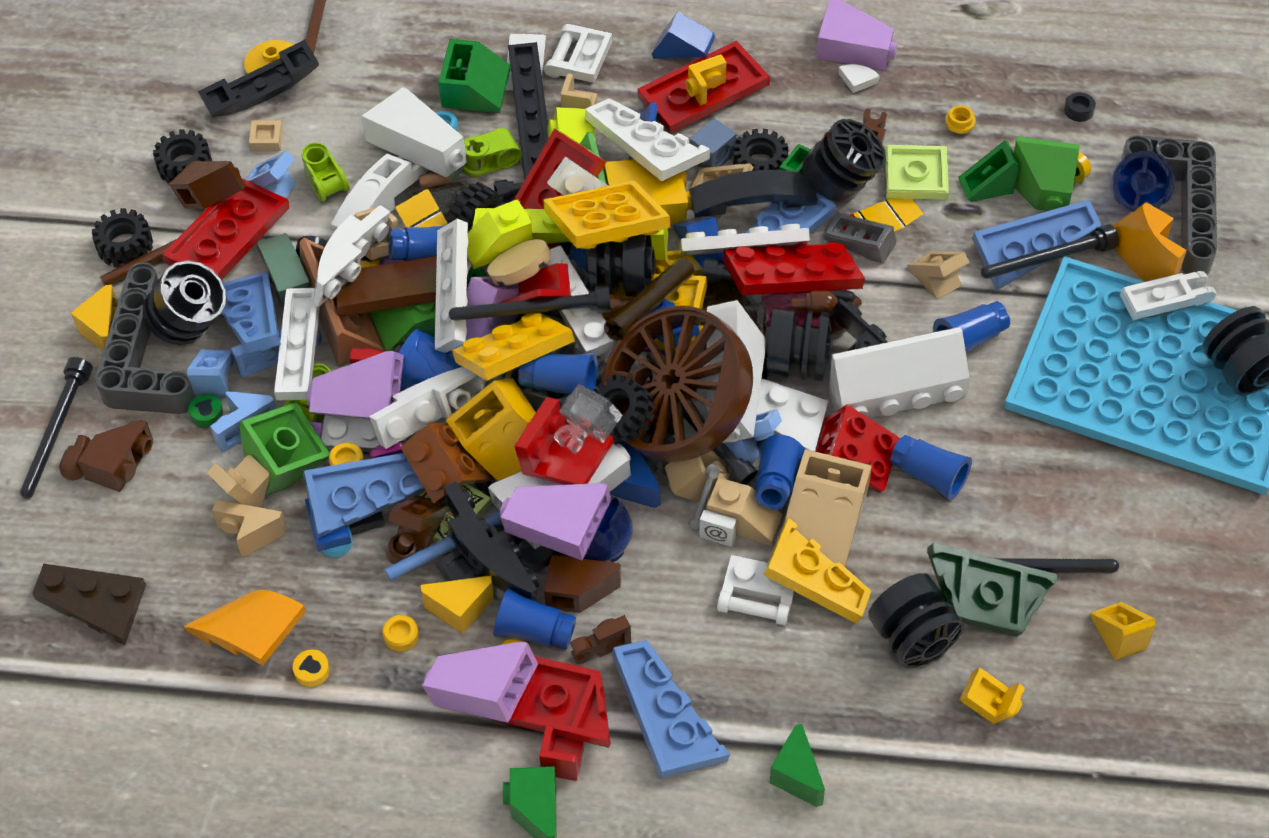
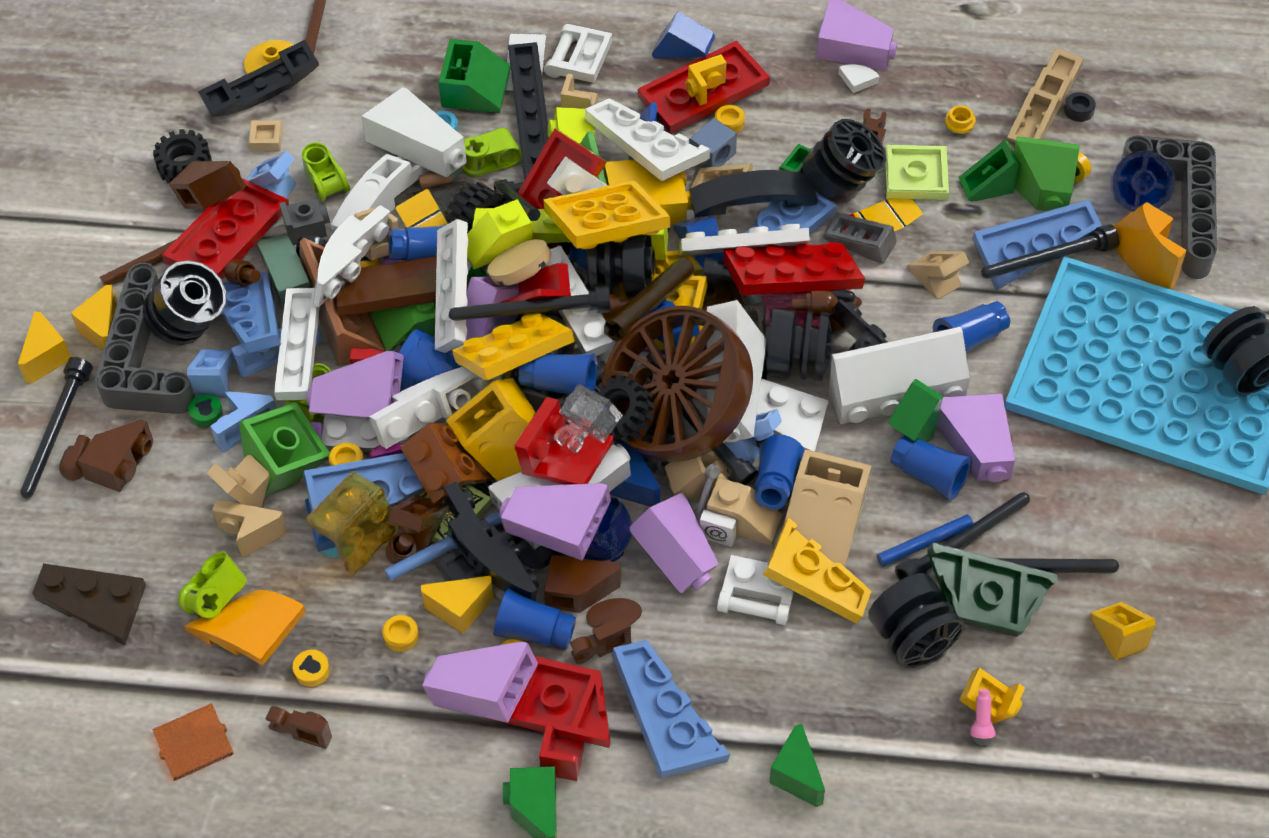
black tyre [92,208,153,268] -> none
black tyre [733,129,789,171] -> none
red bracket [815,404,899,493] -> none
white hinge [1120,271,1217,320] -> none
none -> yellow slope [18,311,71,383]
none -> clear orange piece [152,703,234,781]
none -> lime piece [178,551,247,618]
none -> reddish brown cylinder [224,259,261,286]
none -> reddish brown plate [265,706,332,749]
none -> dark grey brick [279,198,330,245]
none -> clear yellow bracket [306,471,397,576]
none -> black bar [496,182,540,221]
none -> reddish brown sticker [586,598,642,628]
none -> lavender slope [628,493,719,594]
none -> yellow tile [715,105,745,133]
none -> blue bar [877,514,973,567]
none -> green slope [888,379,943,442]
none -> black piece [895,492,1030,581]
none -> lavender slope [936,394,1015,482]
none -> bright pink piece [970,689,996,745]
none -> tan slope [1007,48,1083,143]

